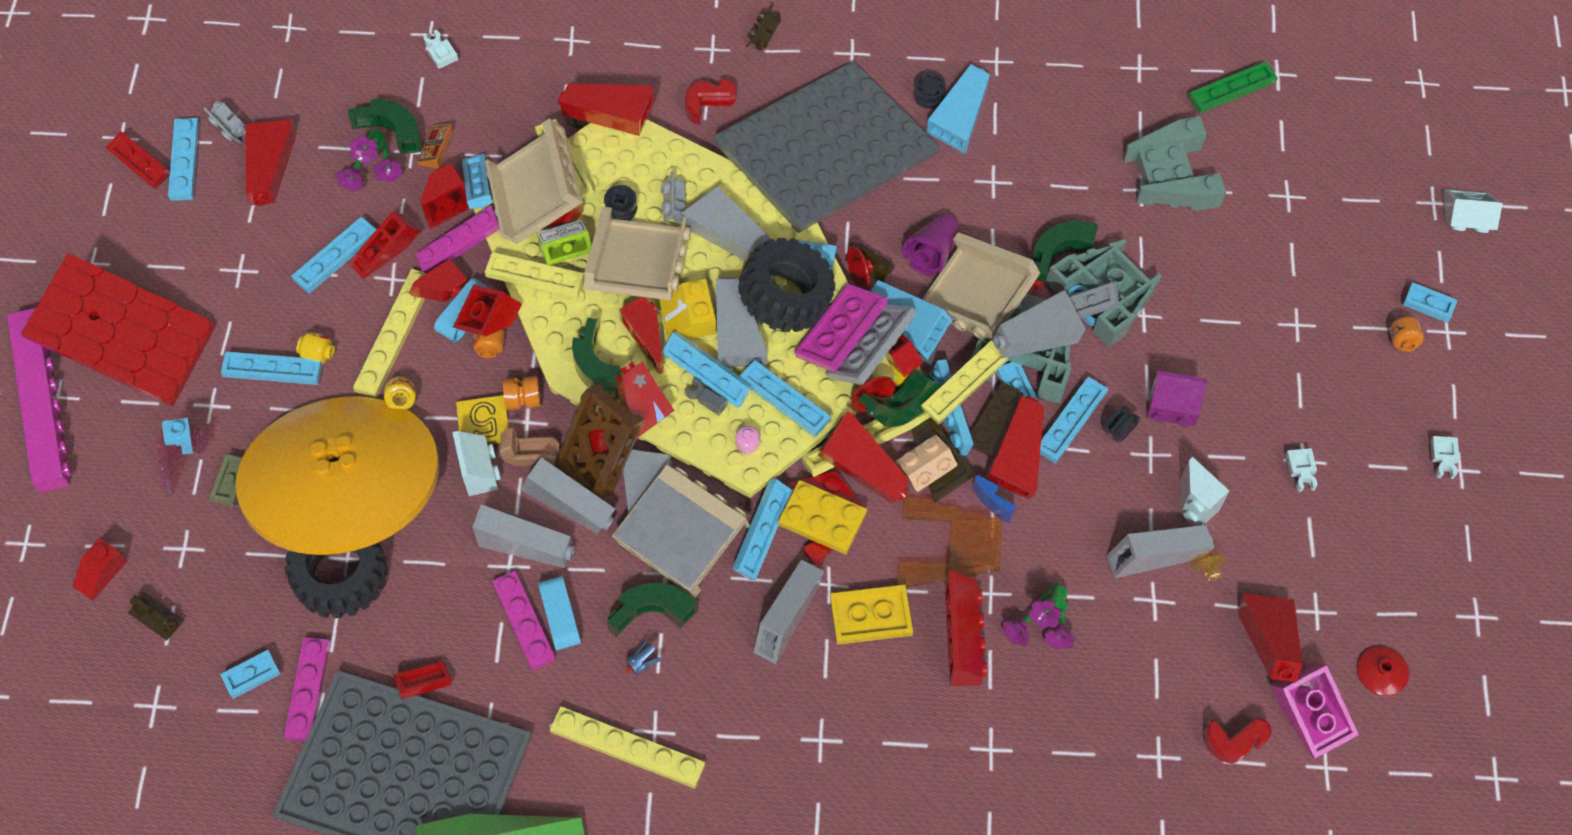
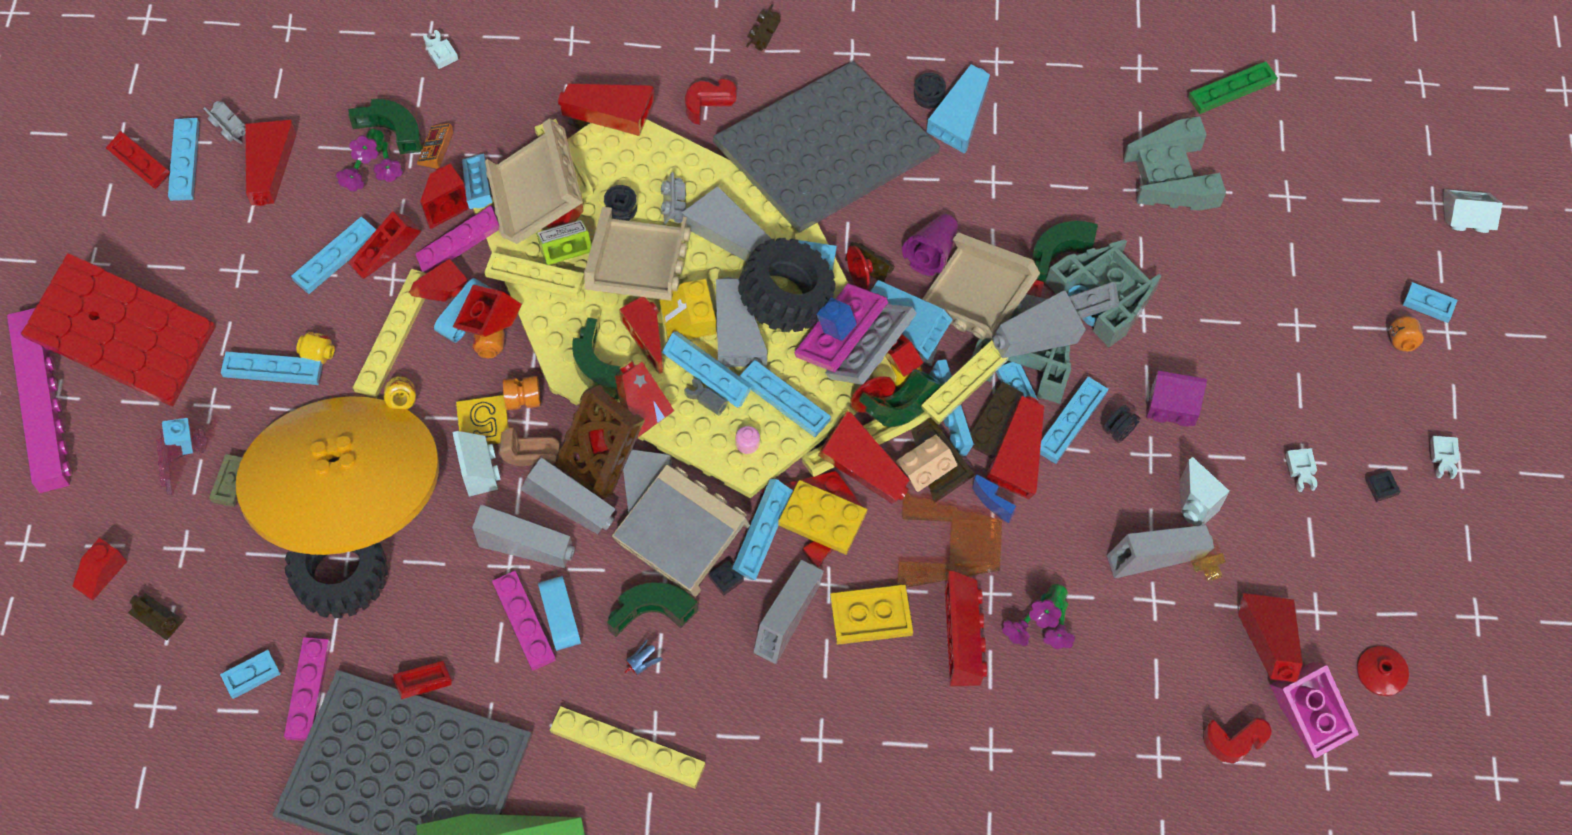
none -> black tile [708,560,744,596]
none -> blue brick [817,297,857,341]
none -> black tile [1366,470,1401,502]

